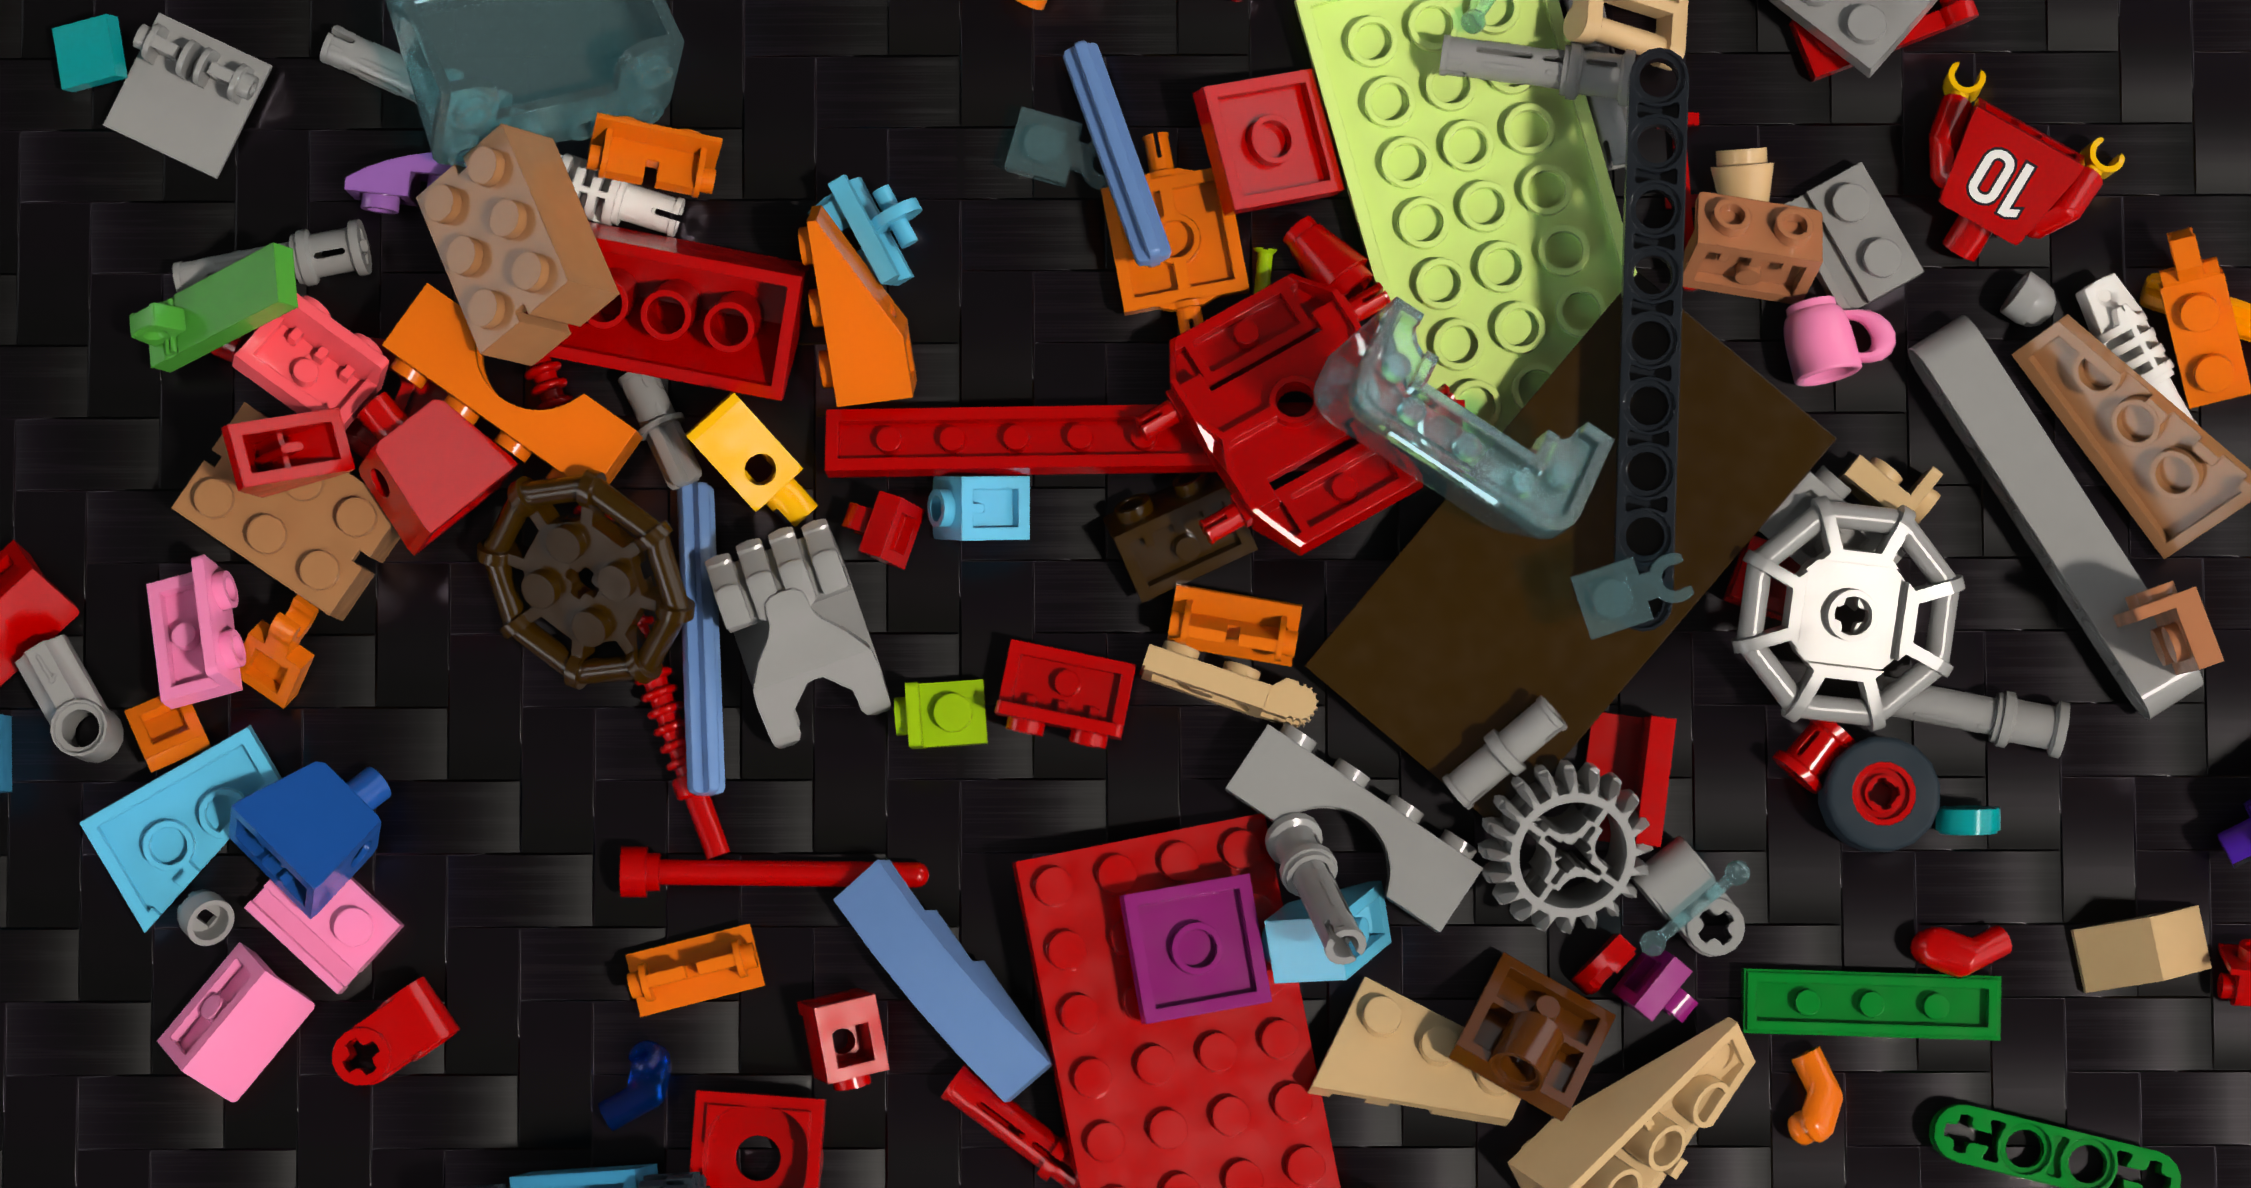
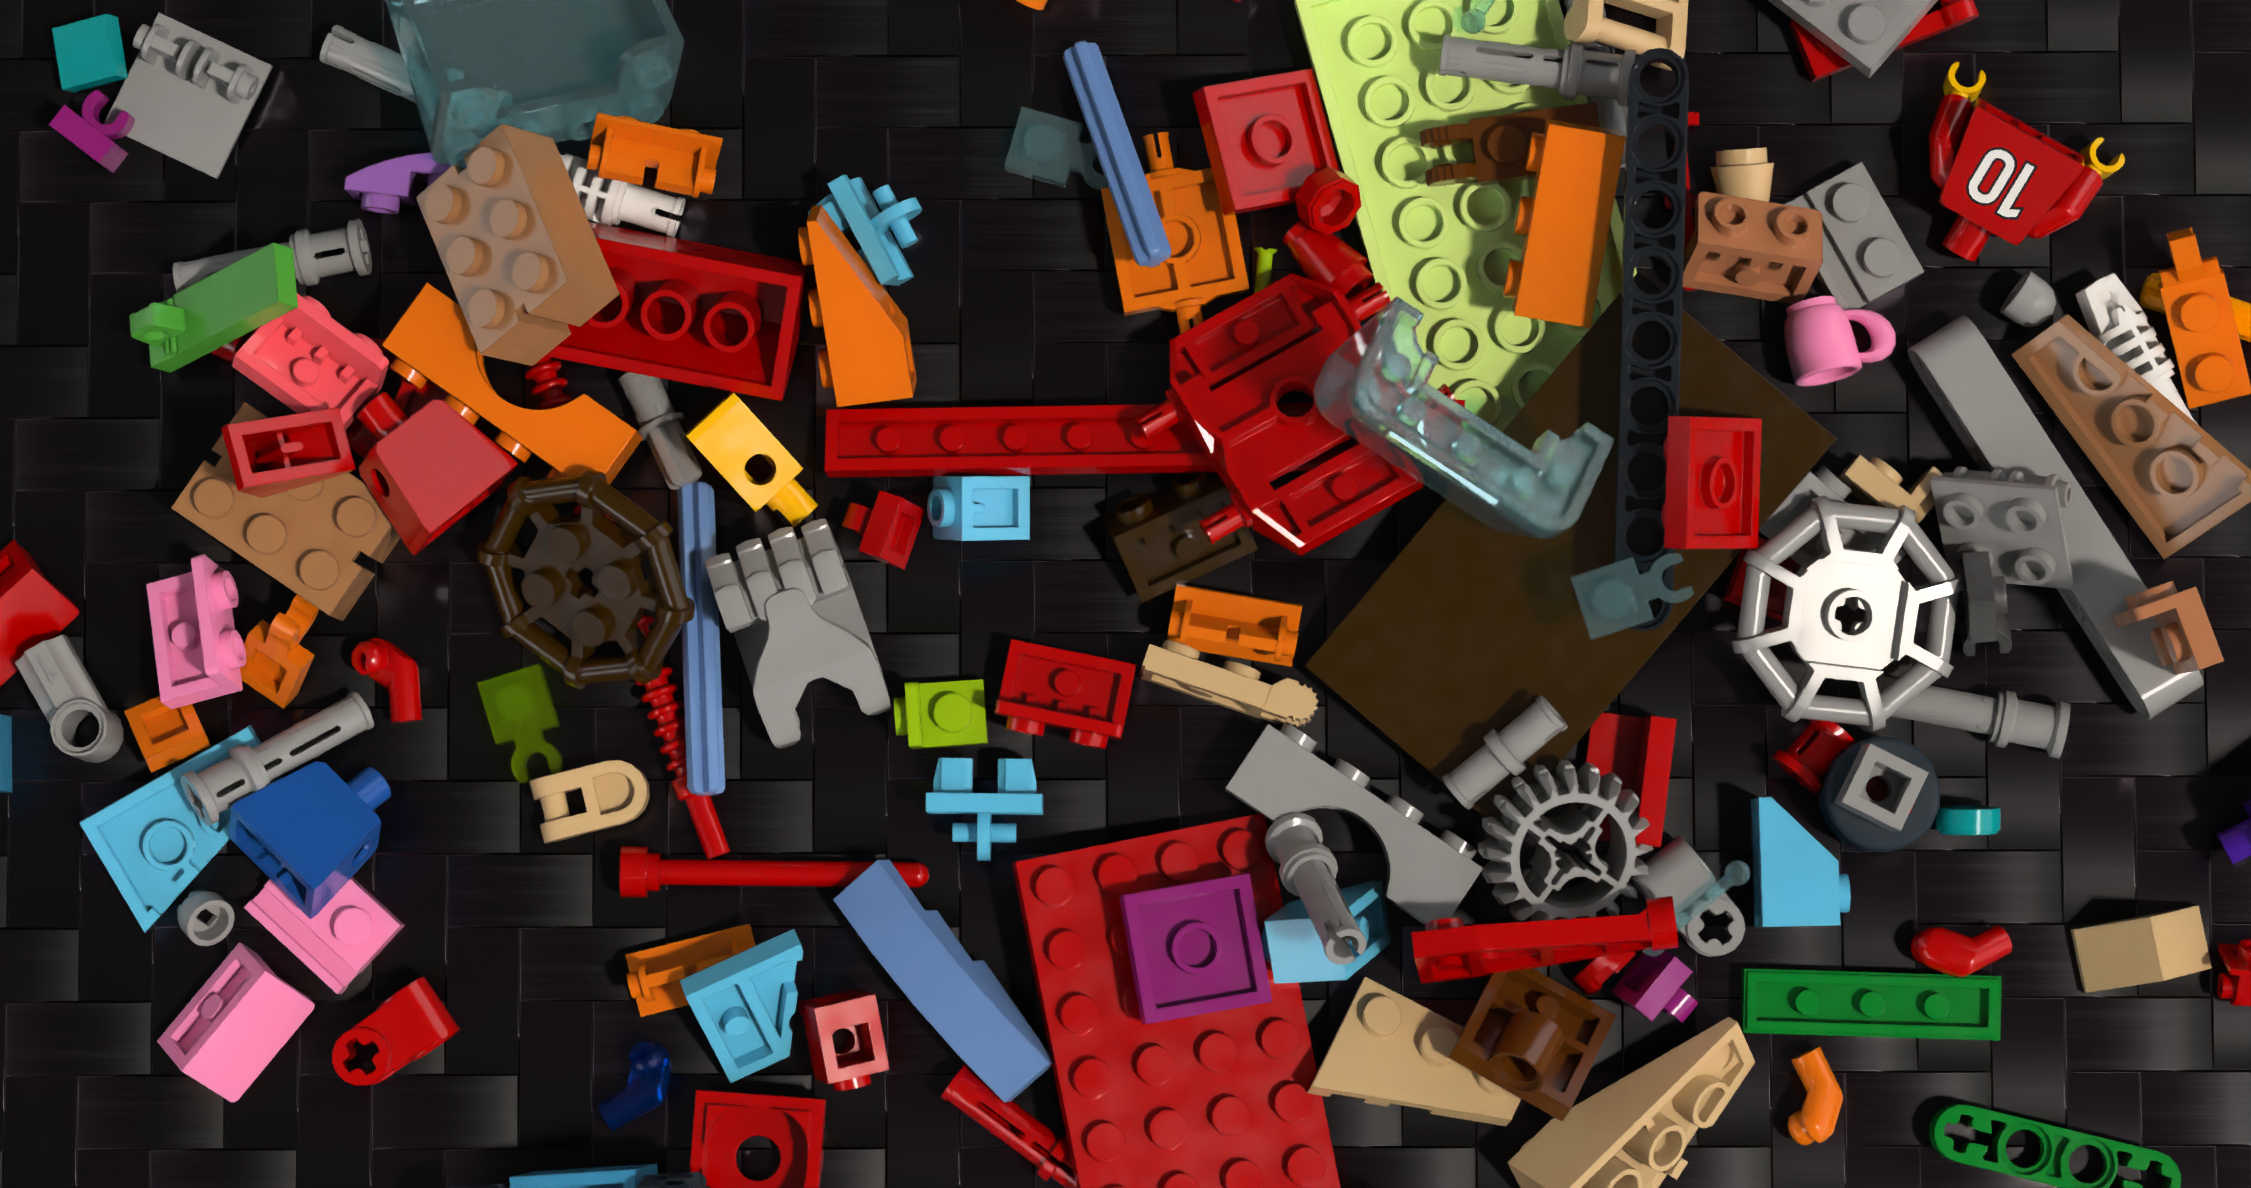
none -> magenta tile [49,90,135,173]
none -> light grey pin [180,692,374,826]
none -> red arm [351,638,422,723]
none -> clear neon green plate [477,664,563,784]
none -> tan plate [529,760,650,844]
none -> medium azure wing [680,929,803,1083]
none -> medium azure hips [926,758,1044,861]
none -> red tile [1295,167,1361,235]
none -> red plate [1411,896,1679,984]
none -> reddish brown hinge [1419,102,1600,187]
none -> orange brick [1503,119,1626,328]
none -> red plate [1661,416,1762,549]
none -> medium azure slope [1750,797,1851,927]
none -> light grey plate [1834,743,1929,832]
none -> light grey hinge [1930,466,2075,590]
none -> flat silver plate [1960,551,2012,656]

